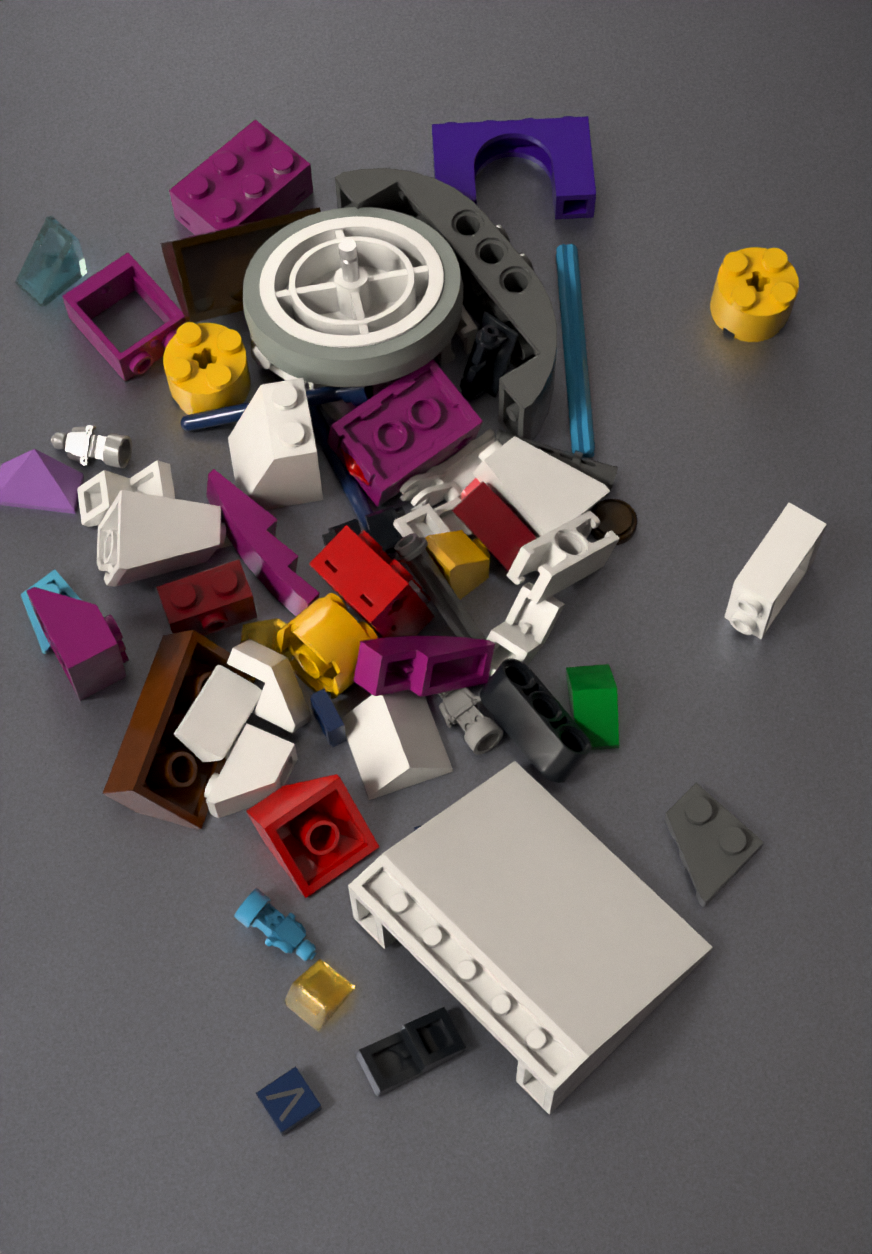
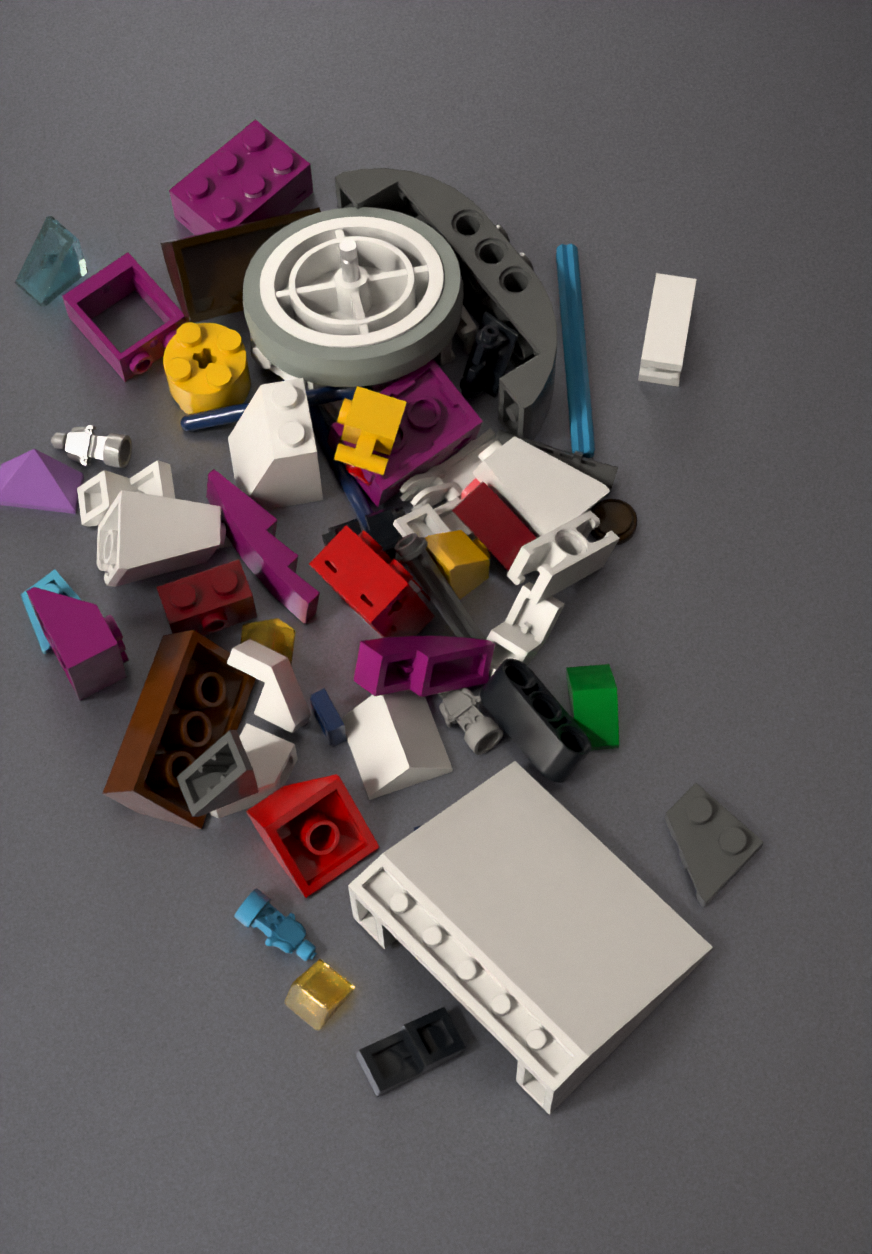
white slope [174,665,262,762] -> none
dark blue tile [256,1066,322,1136] -> none
yellow brick [277,593,378,699] -> none
dark purple arch [432,116,596,220] -> none
yellow brick [710,247,799,342] -> none
white window [724,503,827,639] -> none
none -> dark grey slope [176,730,259,817]
none -> yellow brick [334,386,407,475]
none -> white piece [638,273,697,387]

